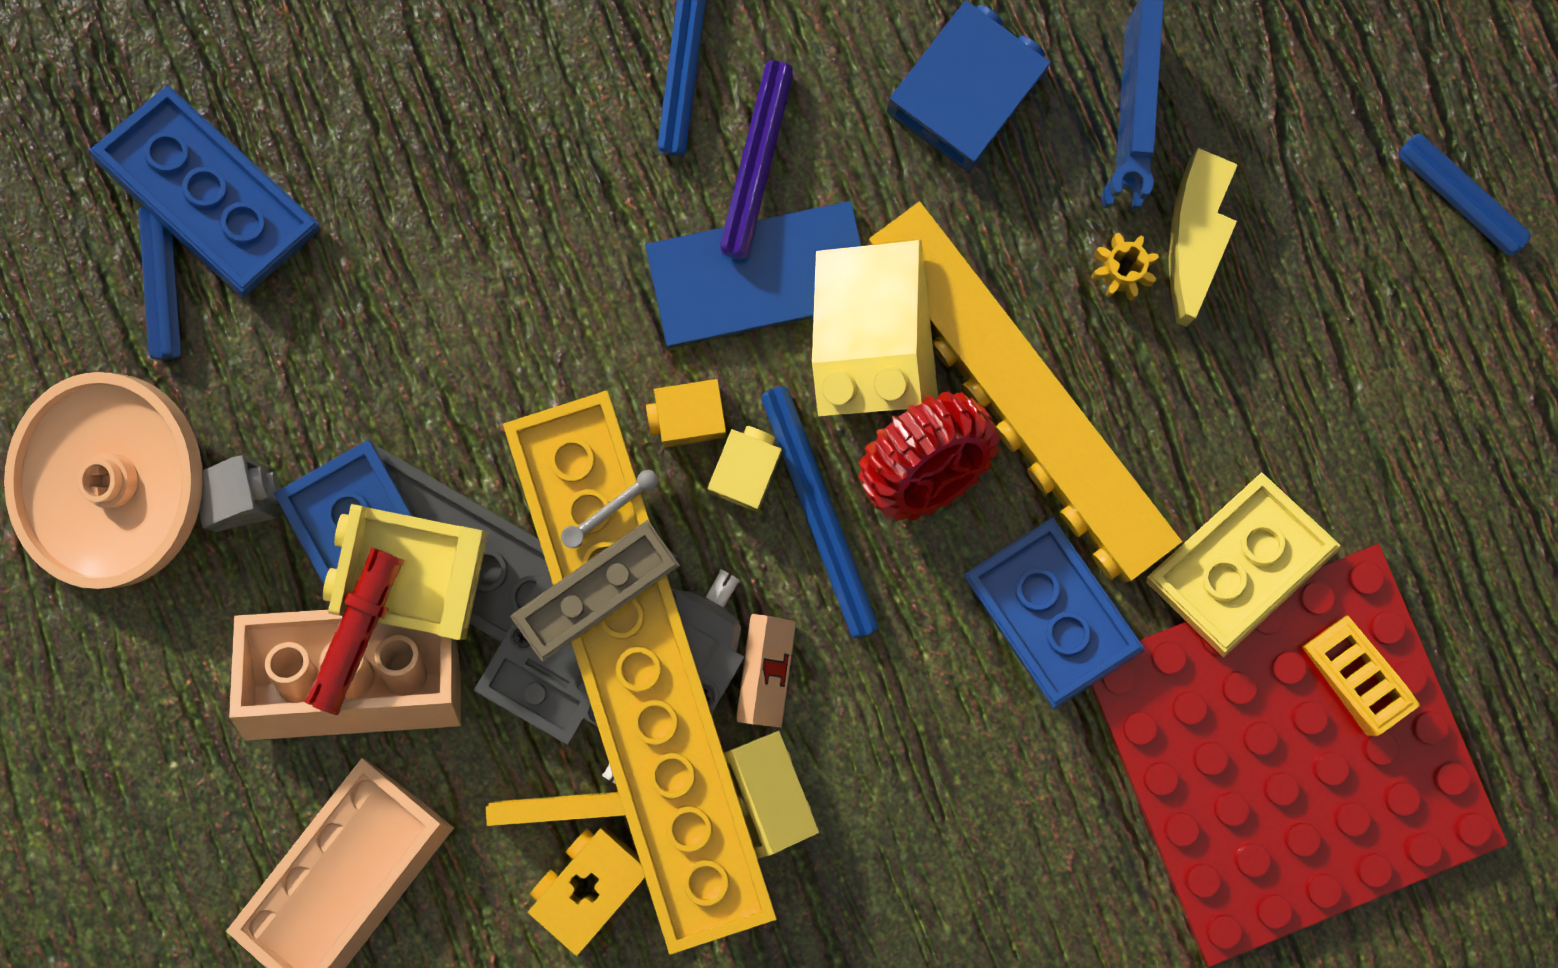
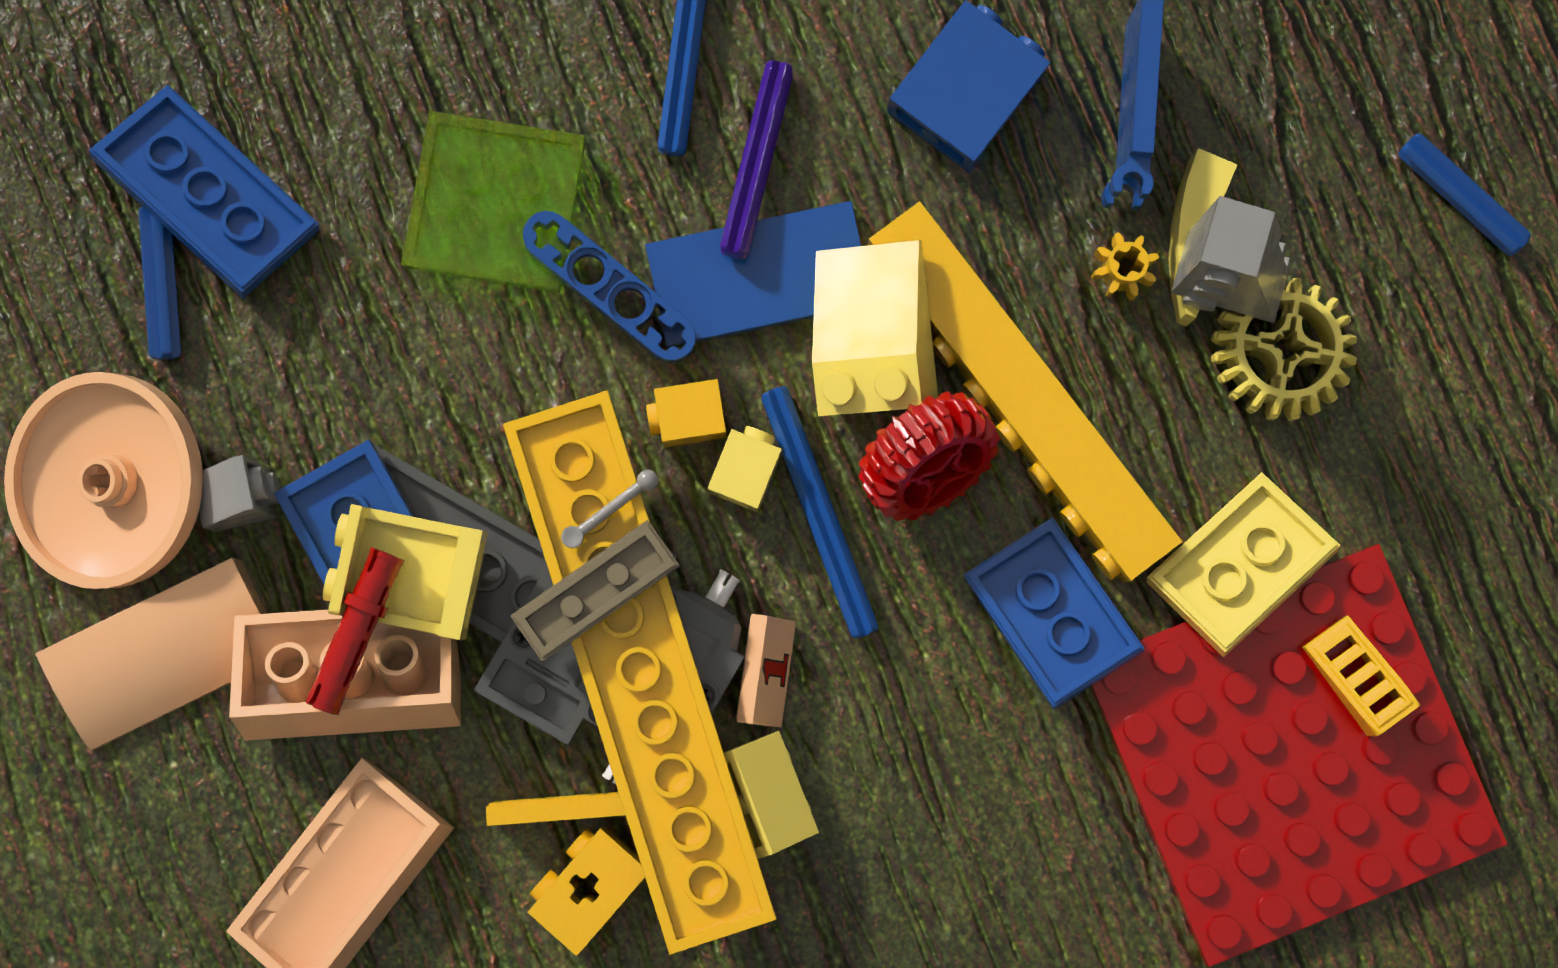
none -> light nougat slope [35,558,267,751]
none -> clear neon green plate [401,111,586,293]
none -> blue beam [523,211,696,364]
none -> light grey wedge [1171,196,1291,323]
none -> light yellow gear [1211,278,1357,421]

